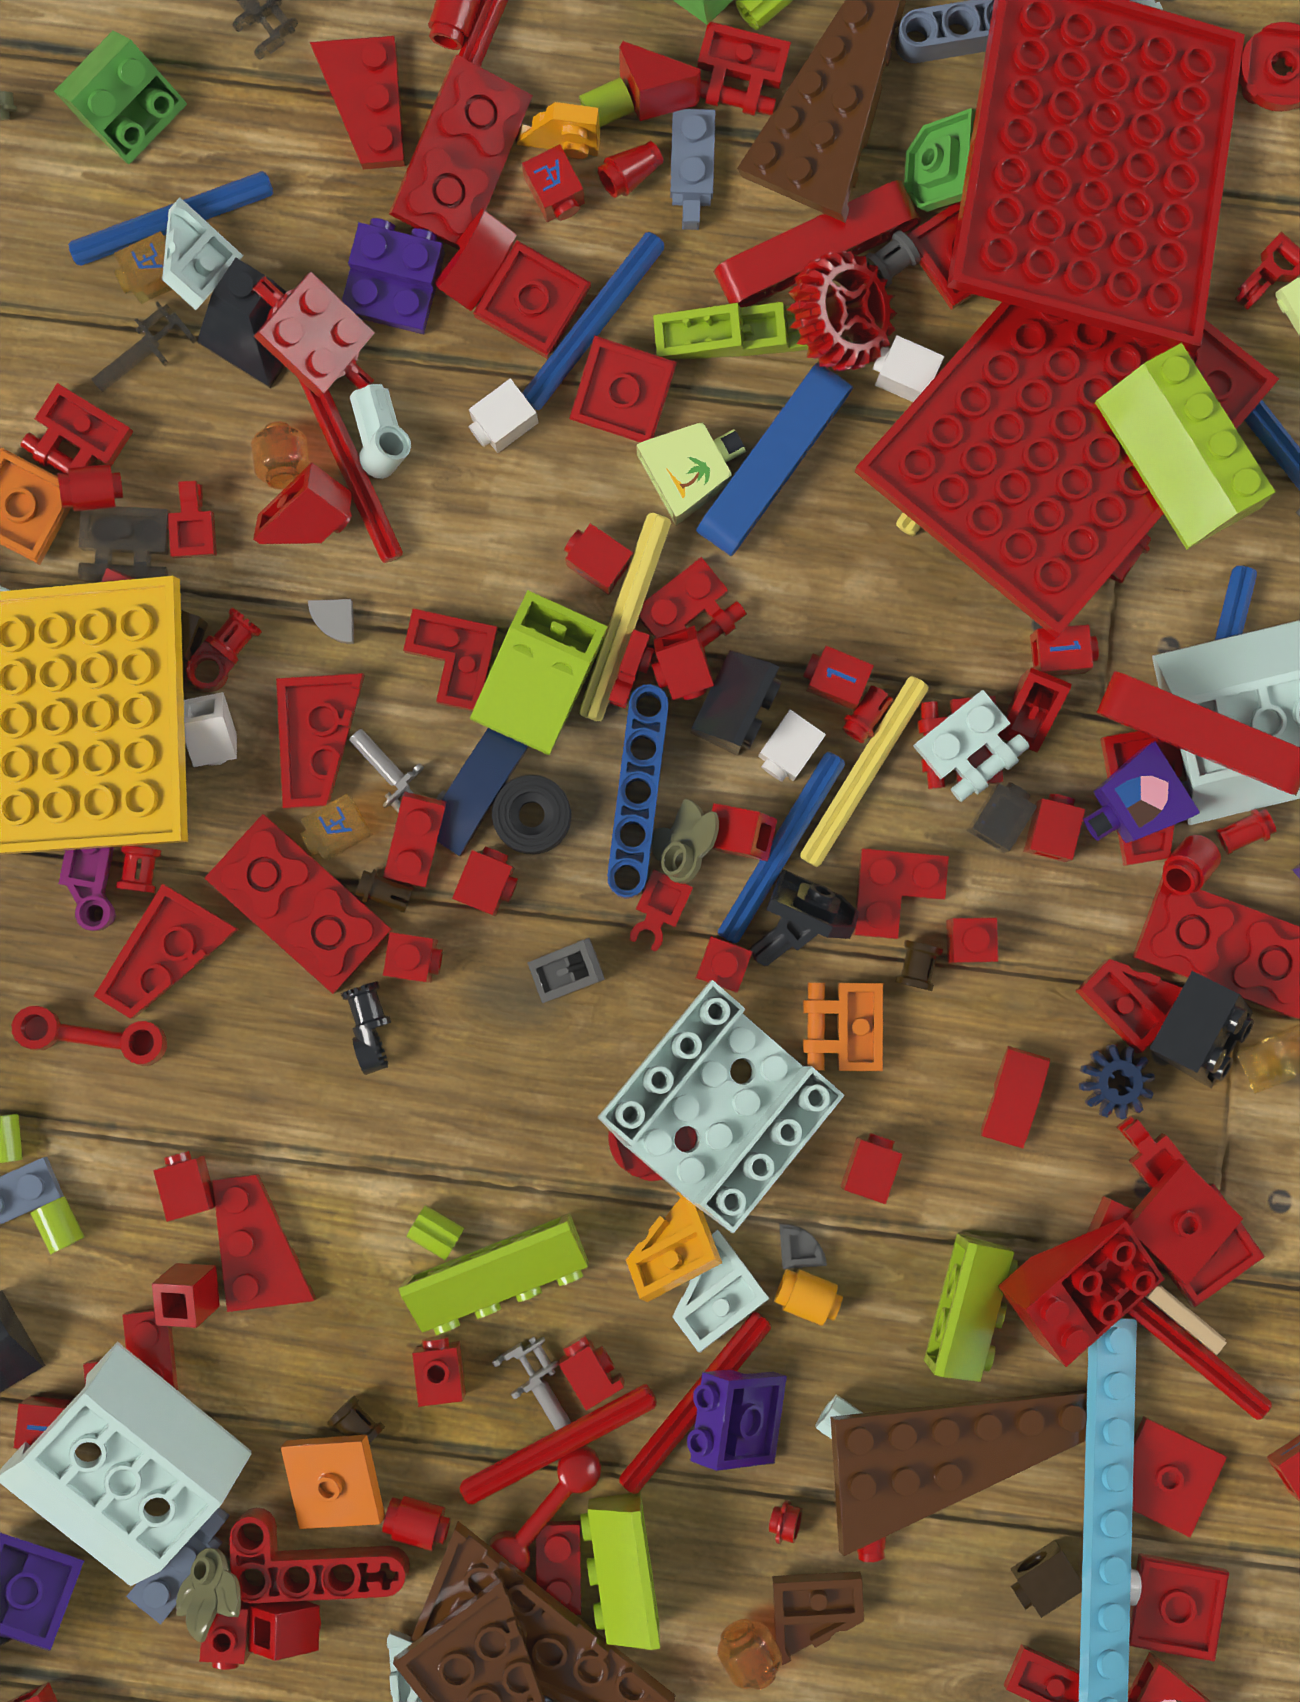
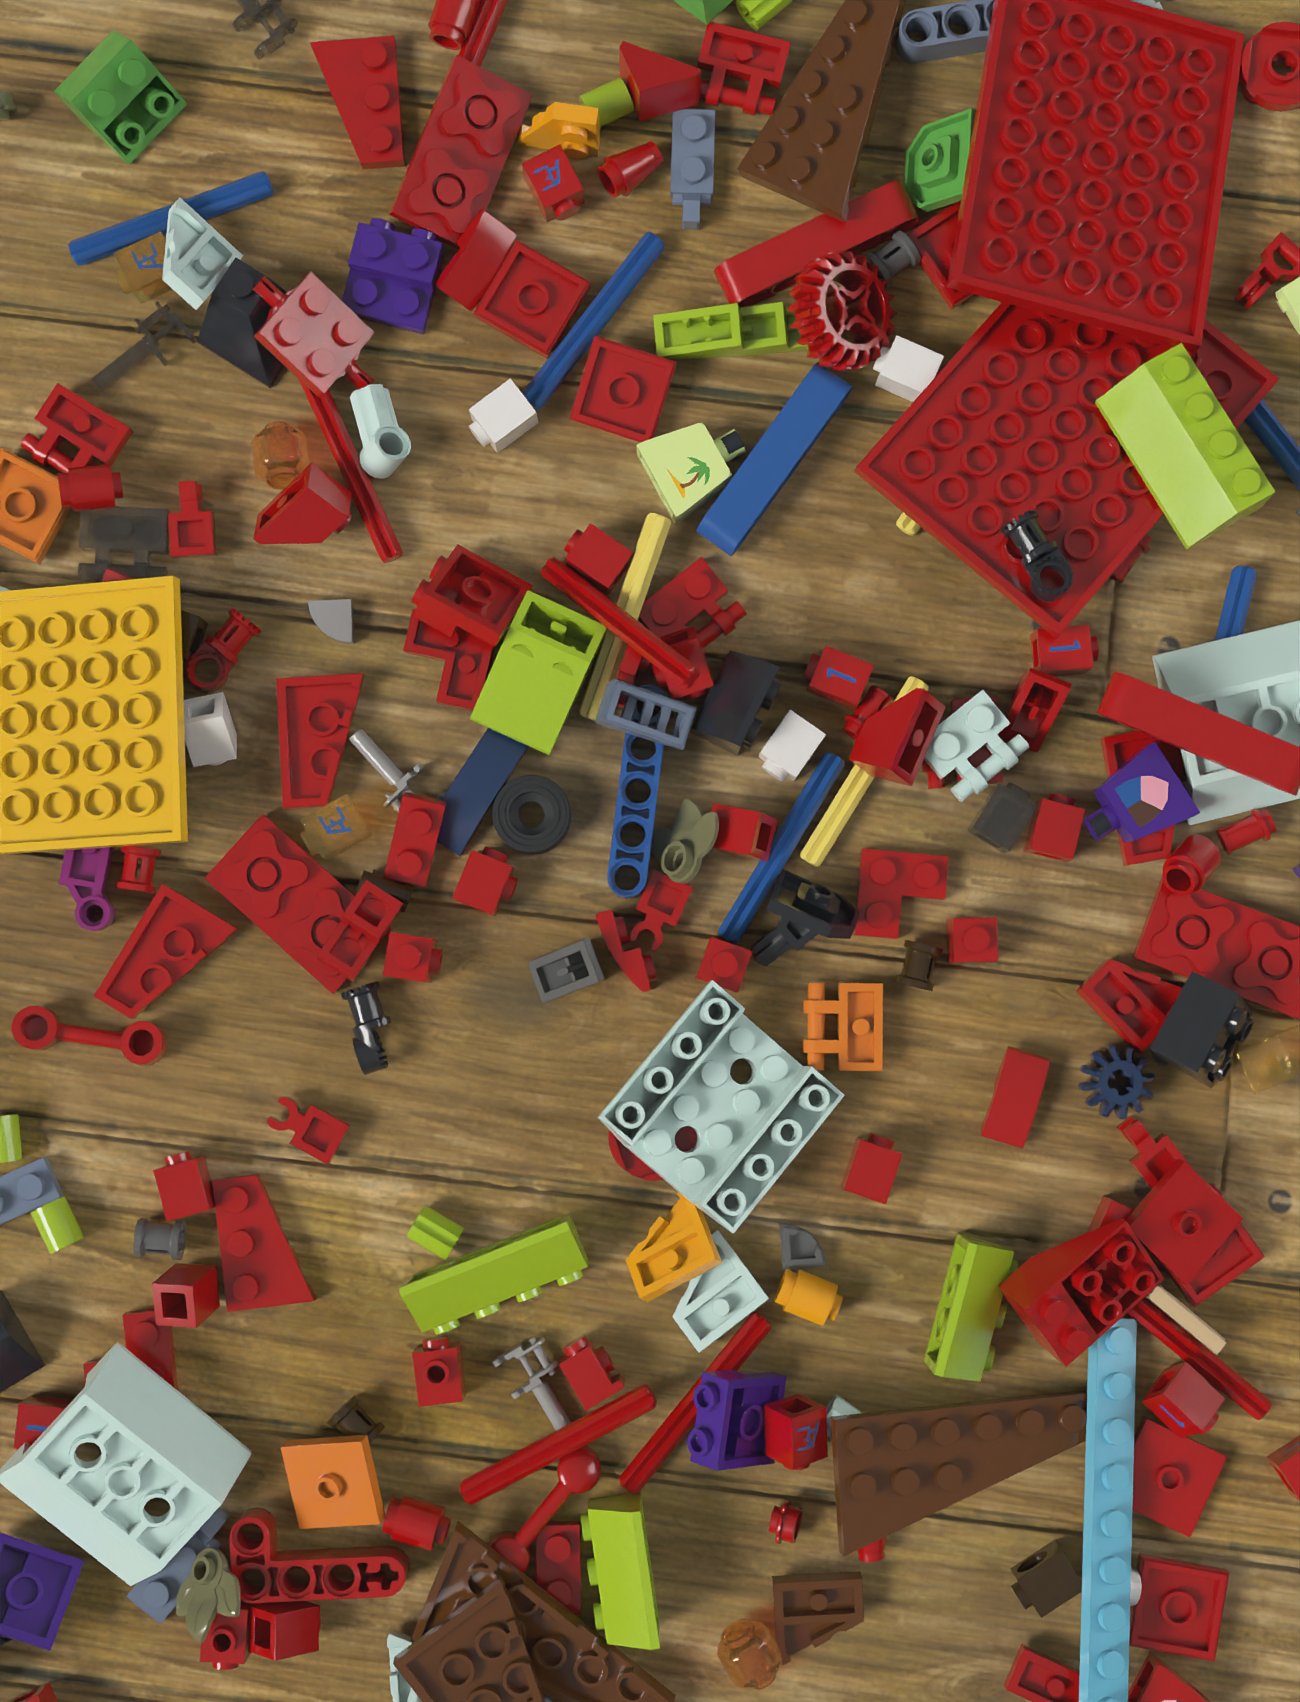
none -> dark grey bush [133,1218,186,1260]
none -> red plate [266,1096,351,1165]
none -> red slope [317,880,403,982]
none -> red plate [411,544,533,646]
none -> red axle [541,557,700,688]
none -> sand blue slope [595,679,696,750]
none -> red slope [595,909,658,992]
none -> red brick [764,1393,828,1470]
none -> red slope [849,688,945,786]
none -> black connector [1001,509,1074,602]
none -> red brick [1141,1361,1225,1438]

